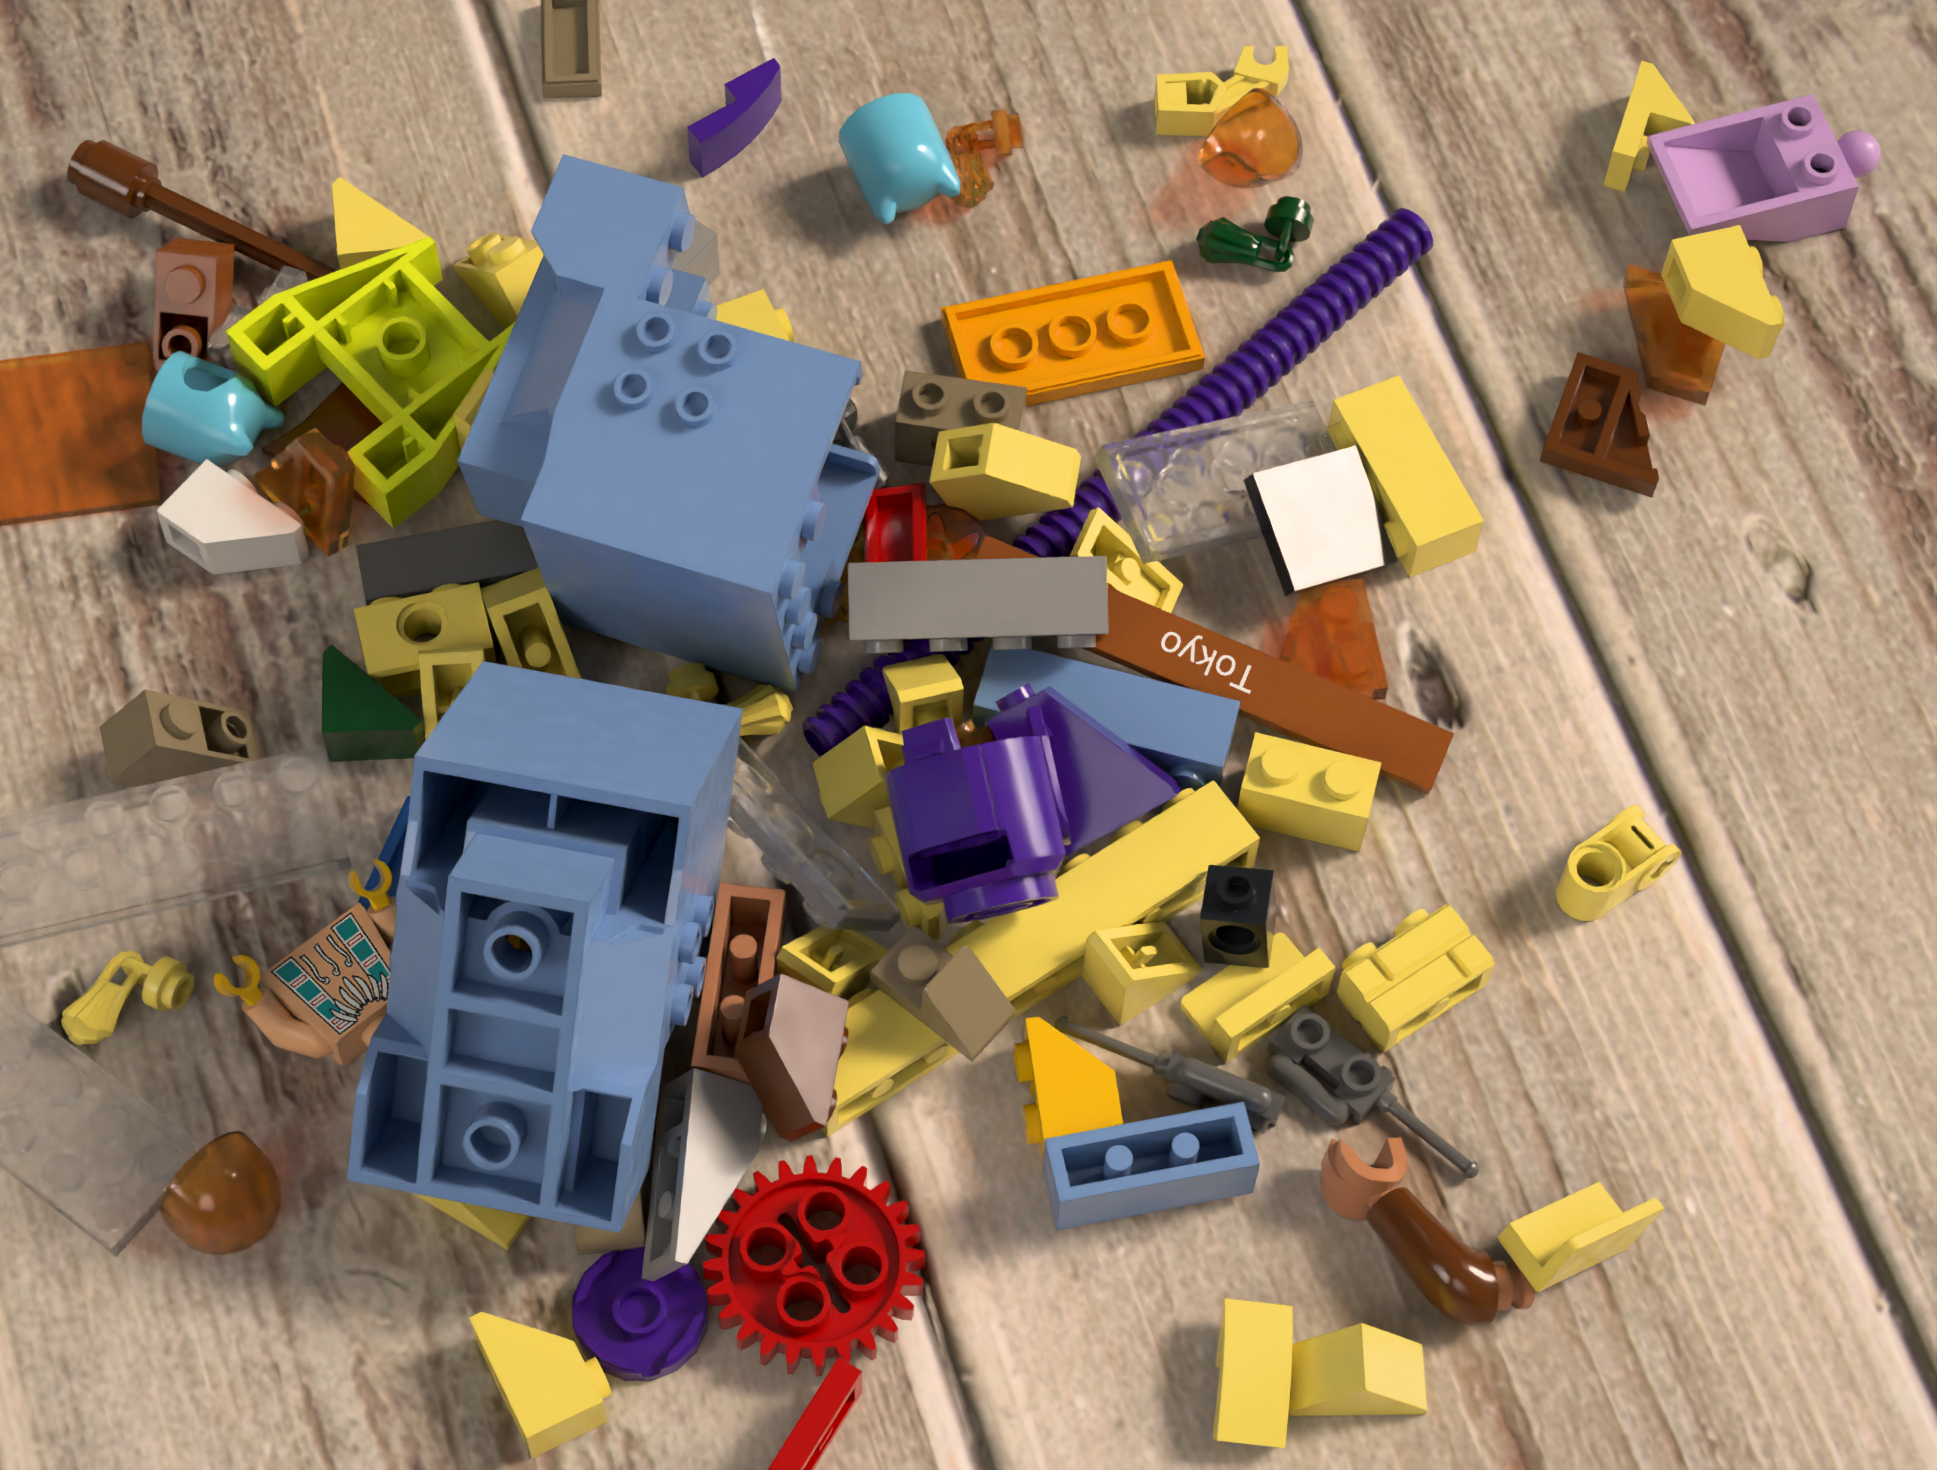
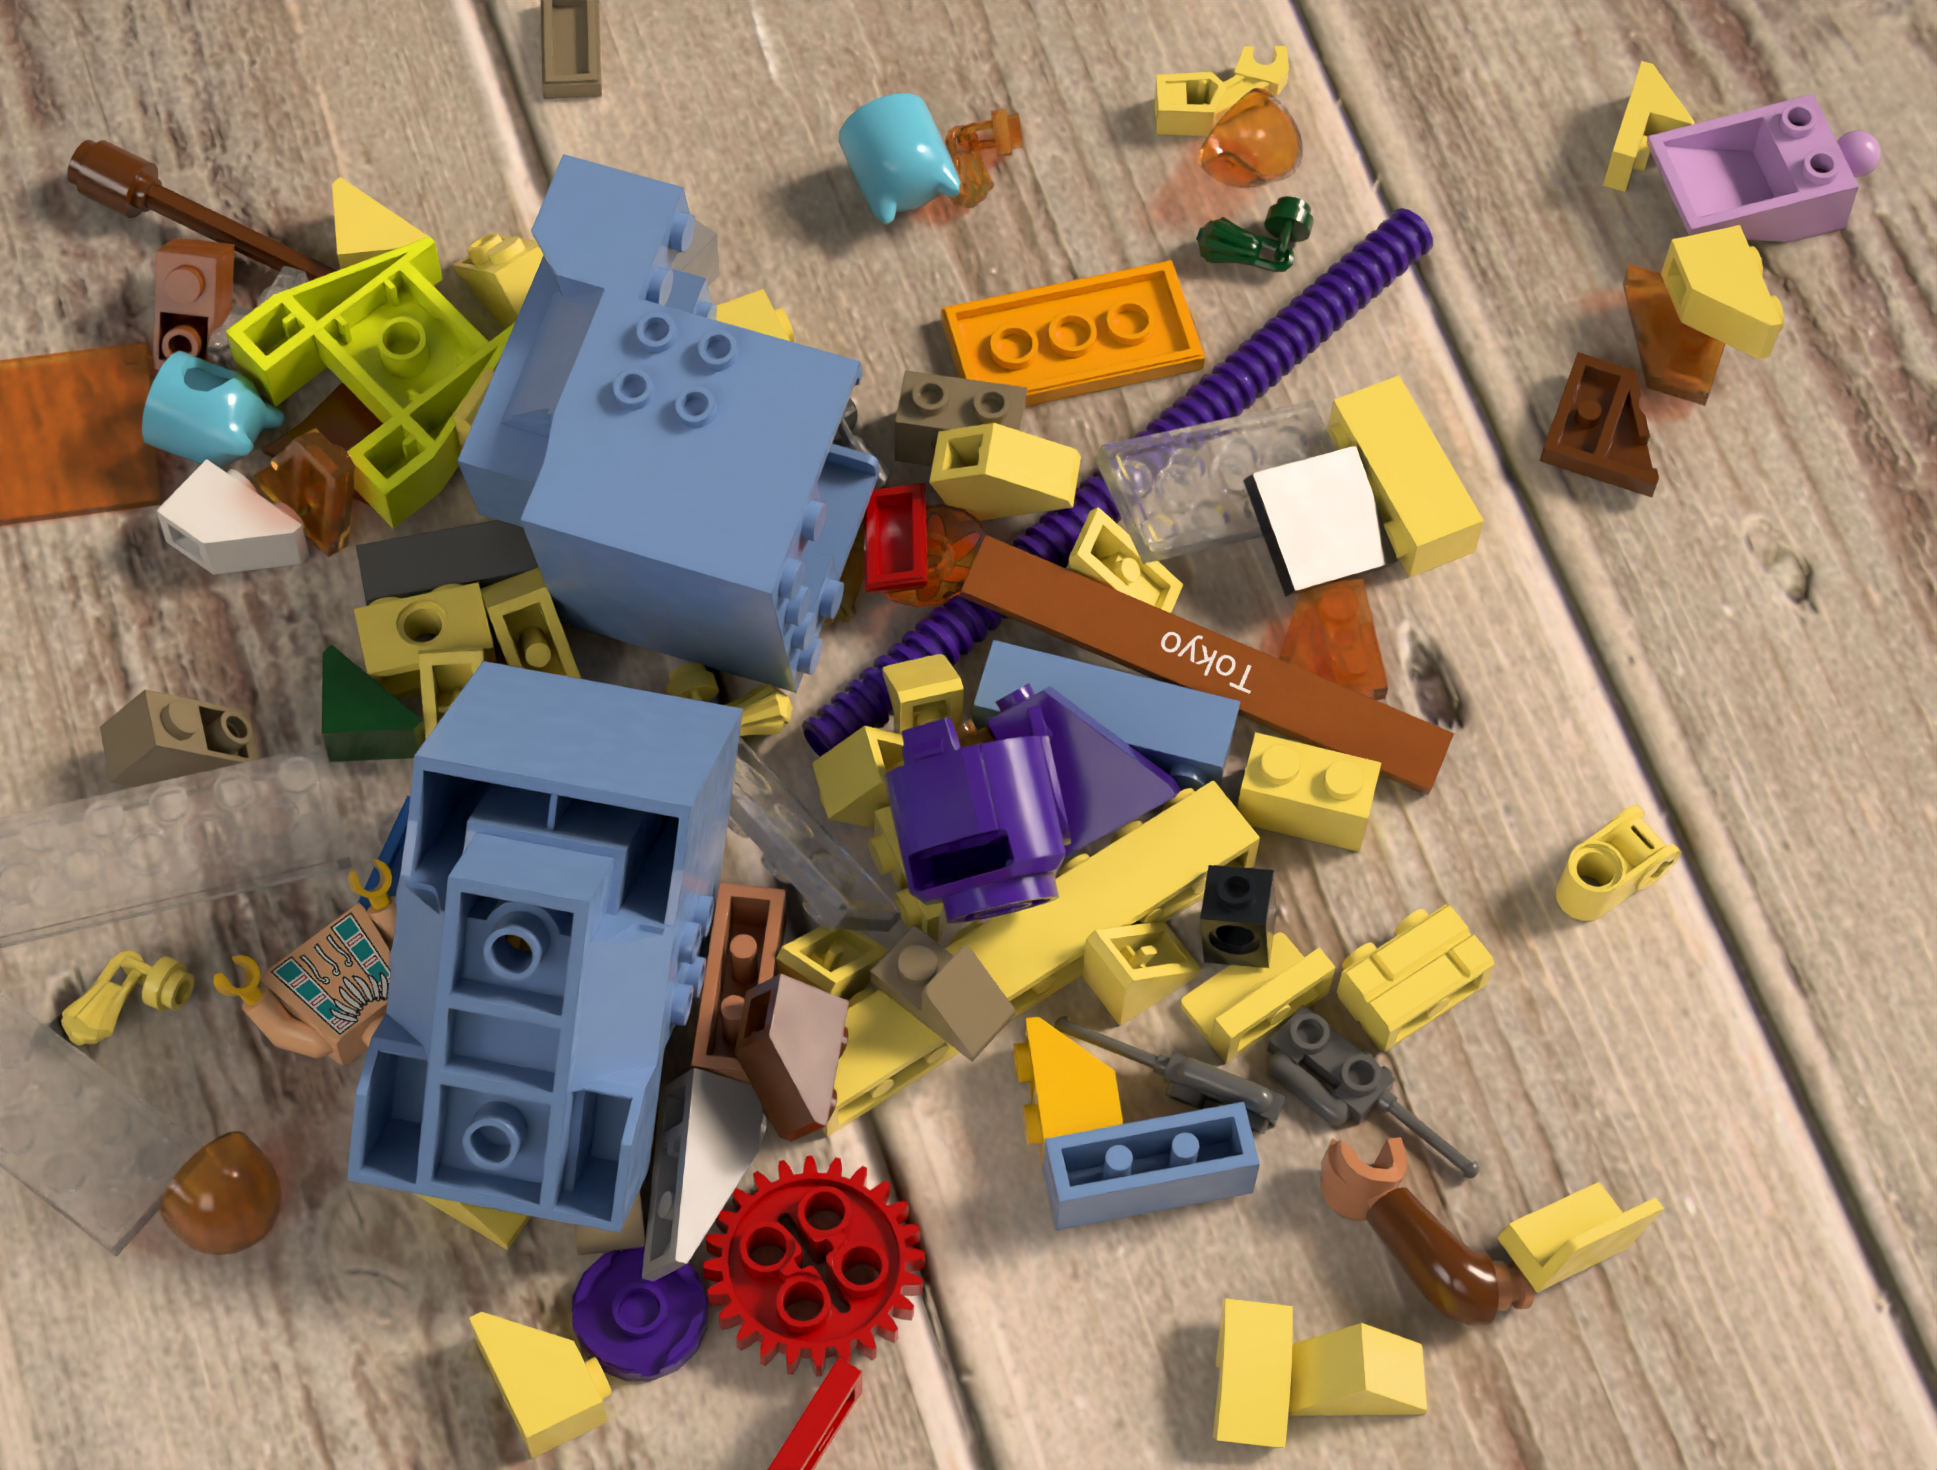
dark purple slope [687,58,782,178] -> none
light grey brick [848,556,1109,653] -> none

